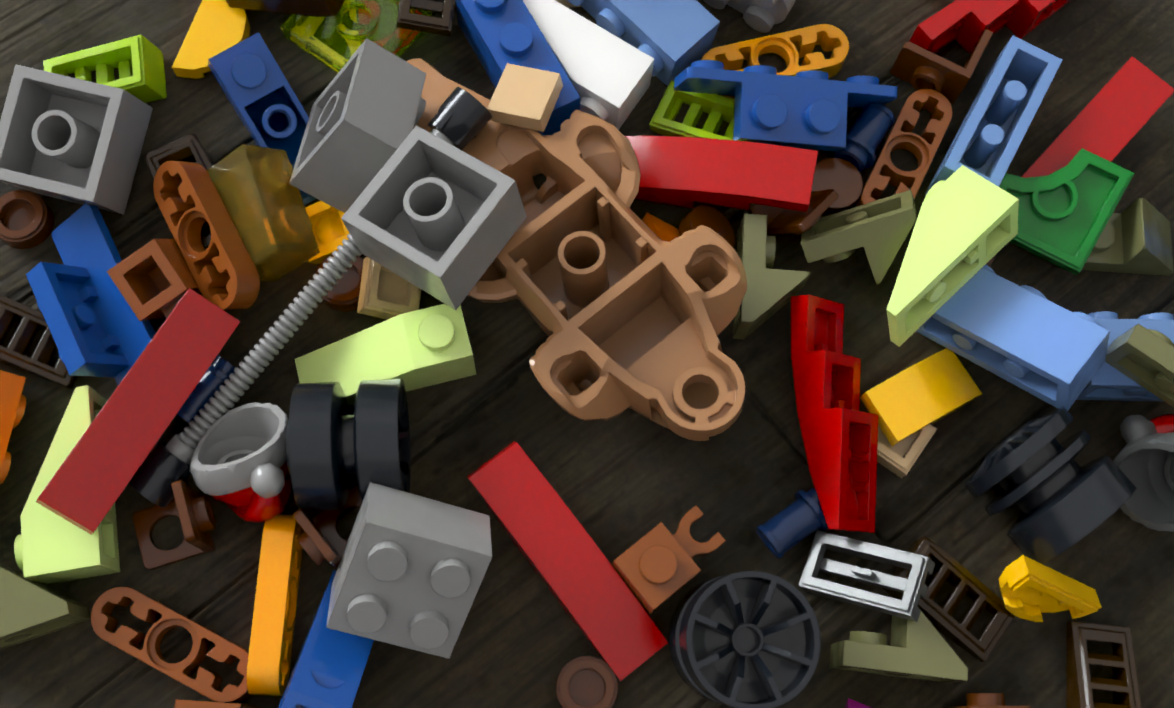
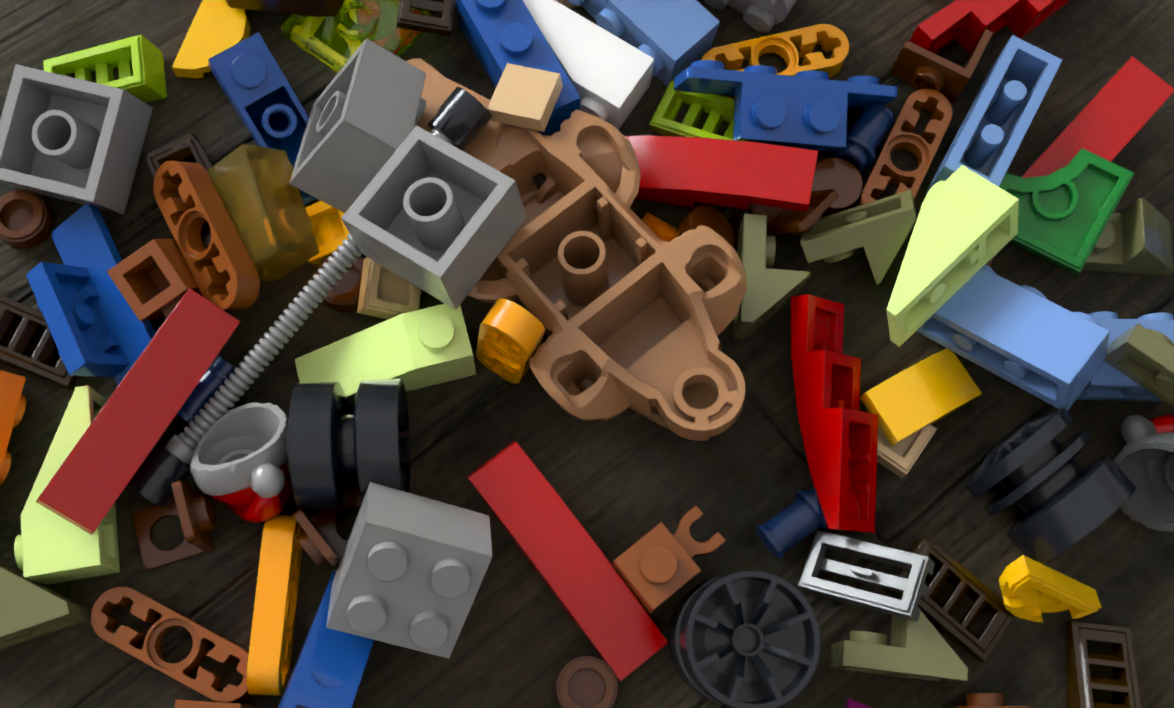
none -> light orange beam [476,298,545,384]

